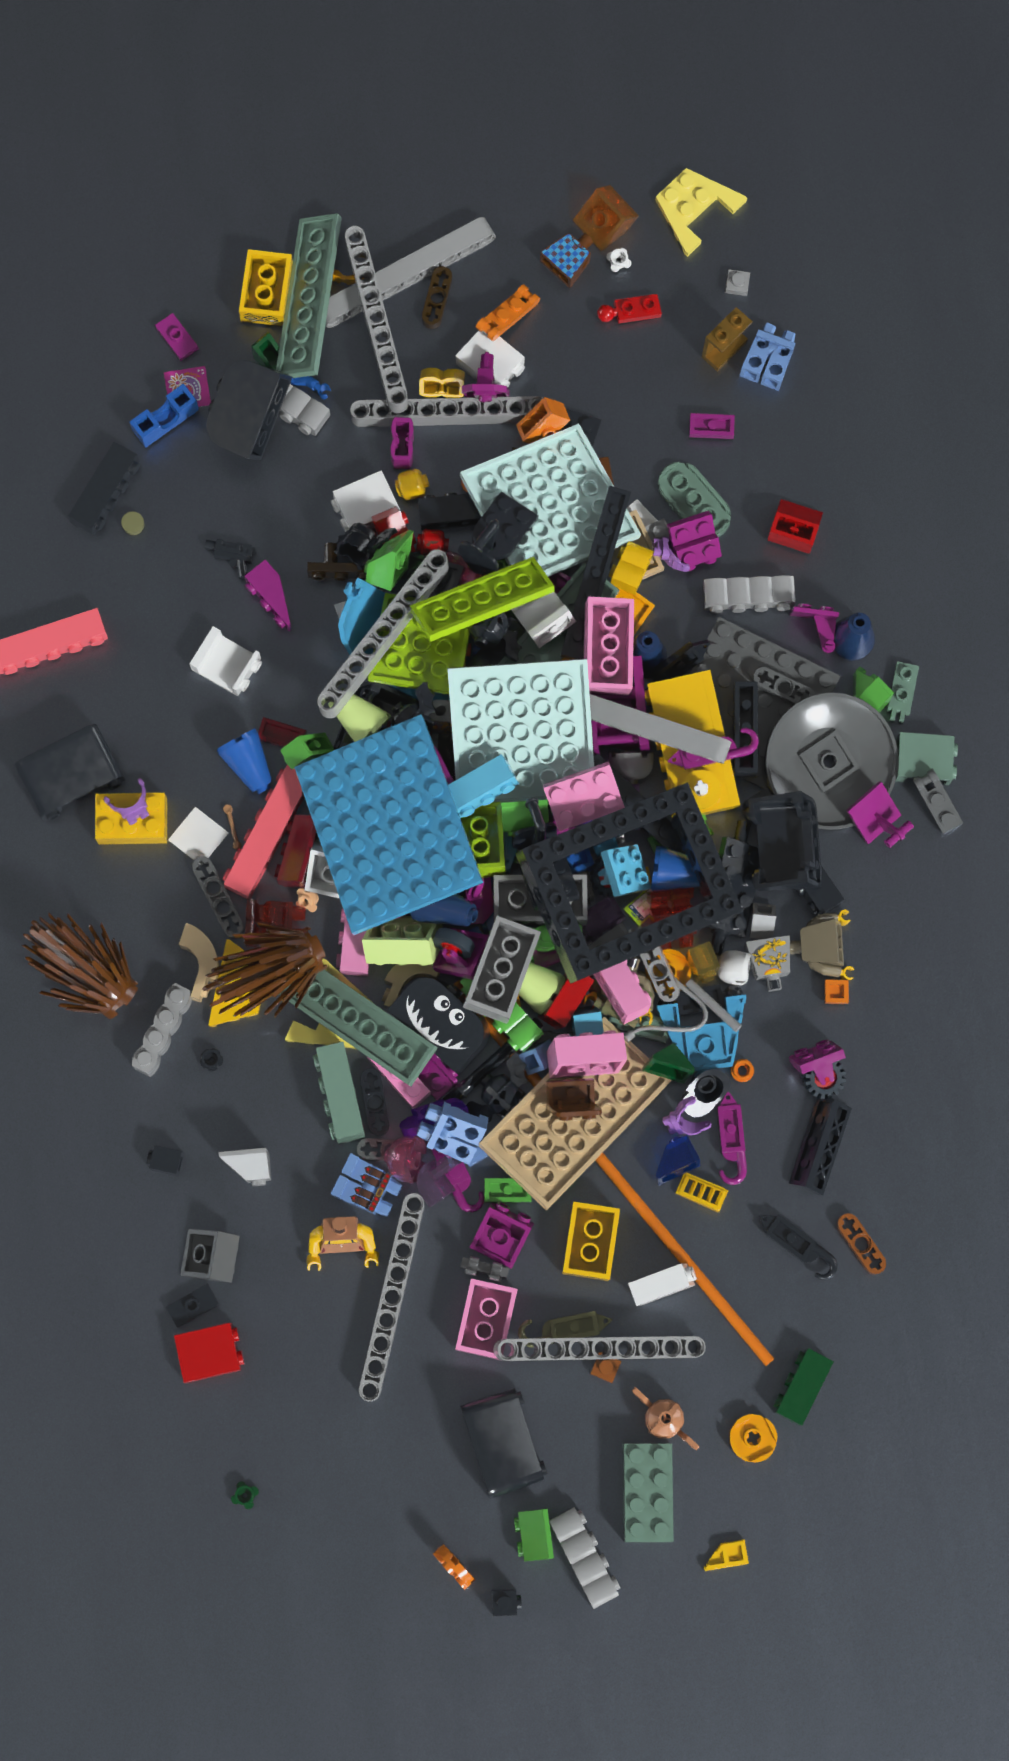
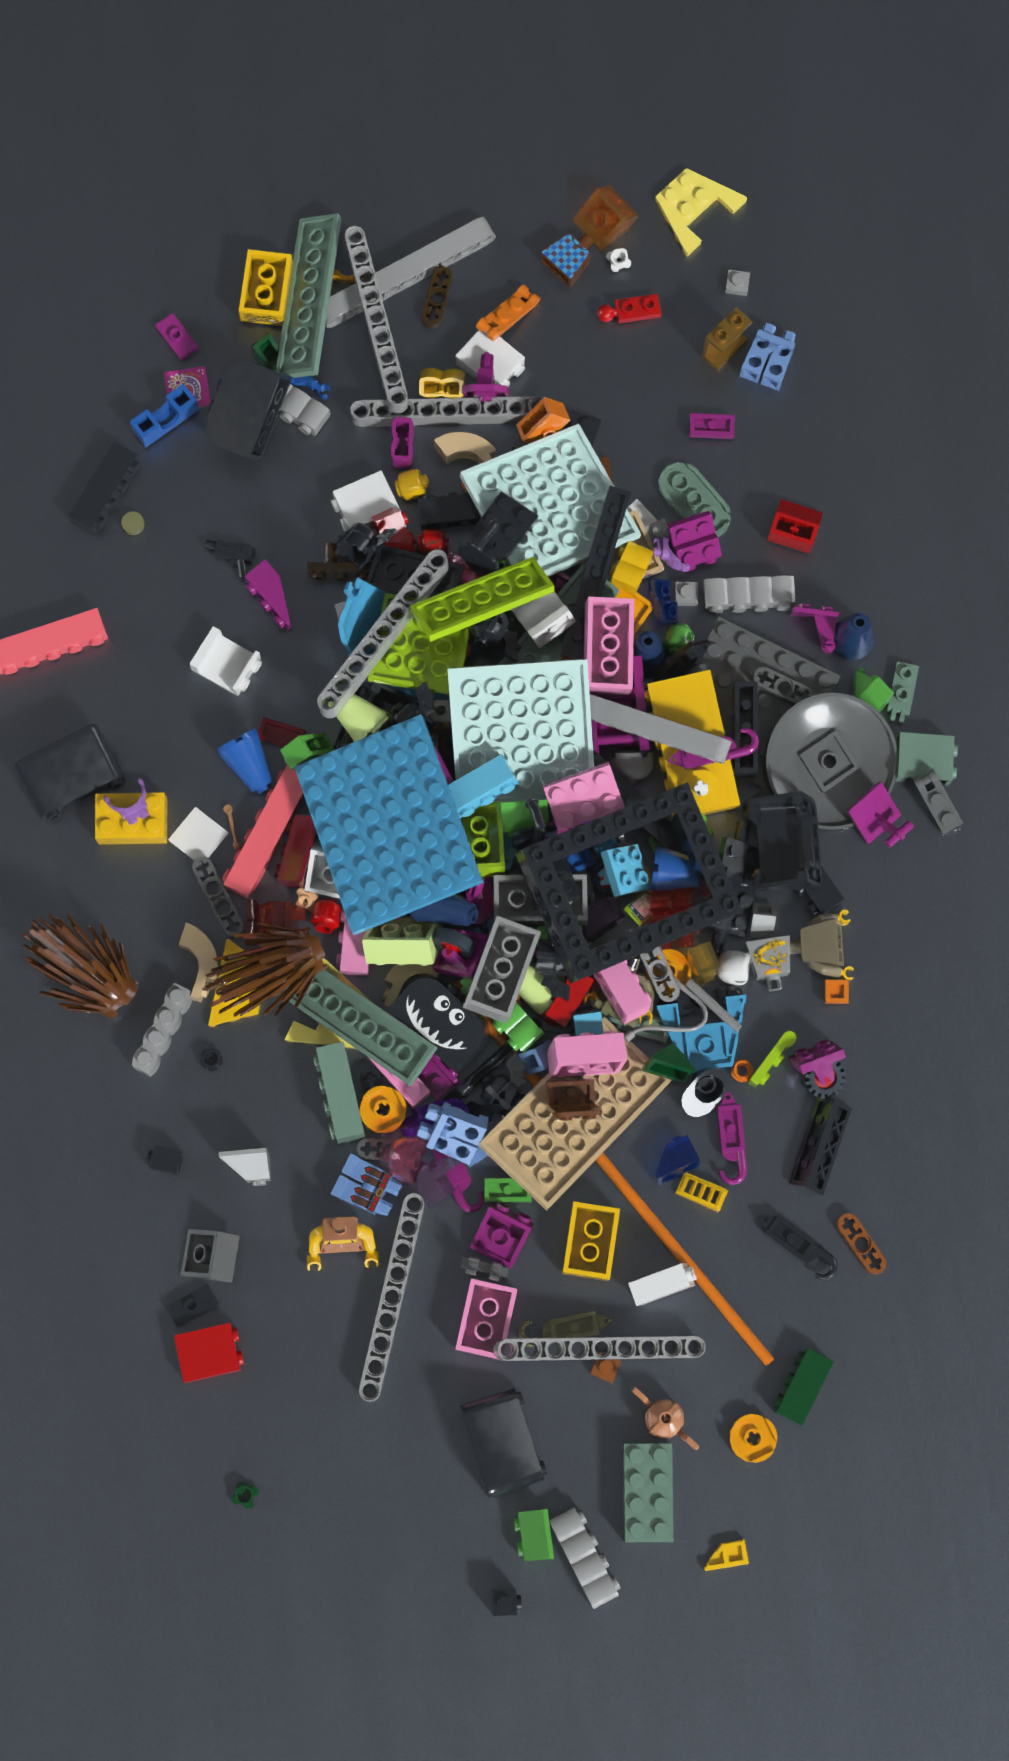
bright green slope [364,530,413,591] -> none
orange plate [433,1544,475,1590] -> none
medium lavender helmet [662,1096,712,1135] -> none
none -> red head [311,898,342,934]
none -> light orange plate [360,1086,407,1133]
none -> tan arch [434,432,496,464]
none -> black helmet [535,928,570,1001]
none -> clear blue slope [648,579,678,624]
none -> bright green head [663,623,694,656]
none -> light grey plate [675,582,698,606]
none -> lime plate [748,1031,796,1088]

